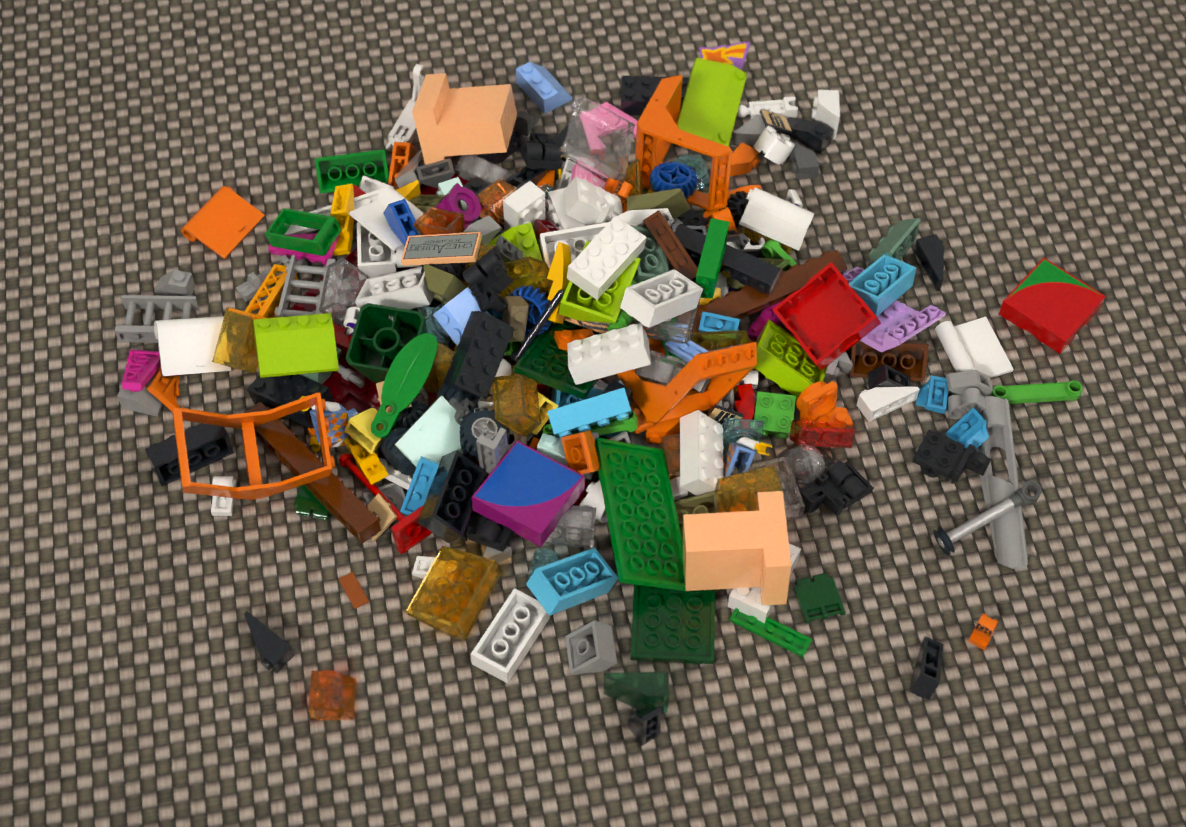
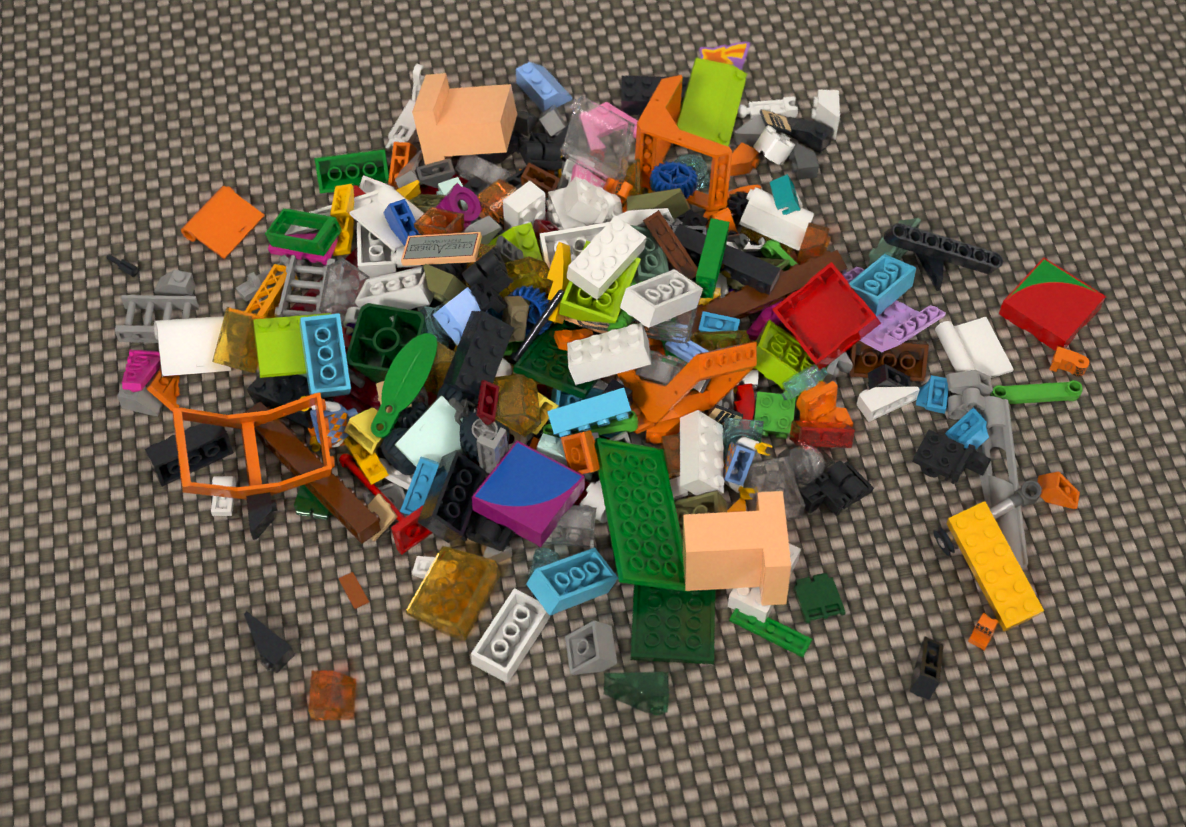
black slope [628,707,662,746] -> none
clear yellow slope [714,465,785,513] -> none
none -> black axle [106,254,139,277]
none -> black slope [246,492,278,540]
none -> medium azure brick [299,313,351,398]
none -> dark red slope [476,380,500,426]
none -> reddish brown slope [521,163,560,198]
none -> light grey slope [539,105,566,136]
none -> teal hinge [770,174,801,215]
none -> clear light blue piece [781,364,828,400]
none -> clear orange slope [796,222,831,265]
none -> black beam [883,223,1003,274]
none -> yellow brick [946,501,1044,632]
none -> orange slope [1037,471,1080,509]
none -> orange leg [1049,346,1089,377]

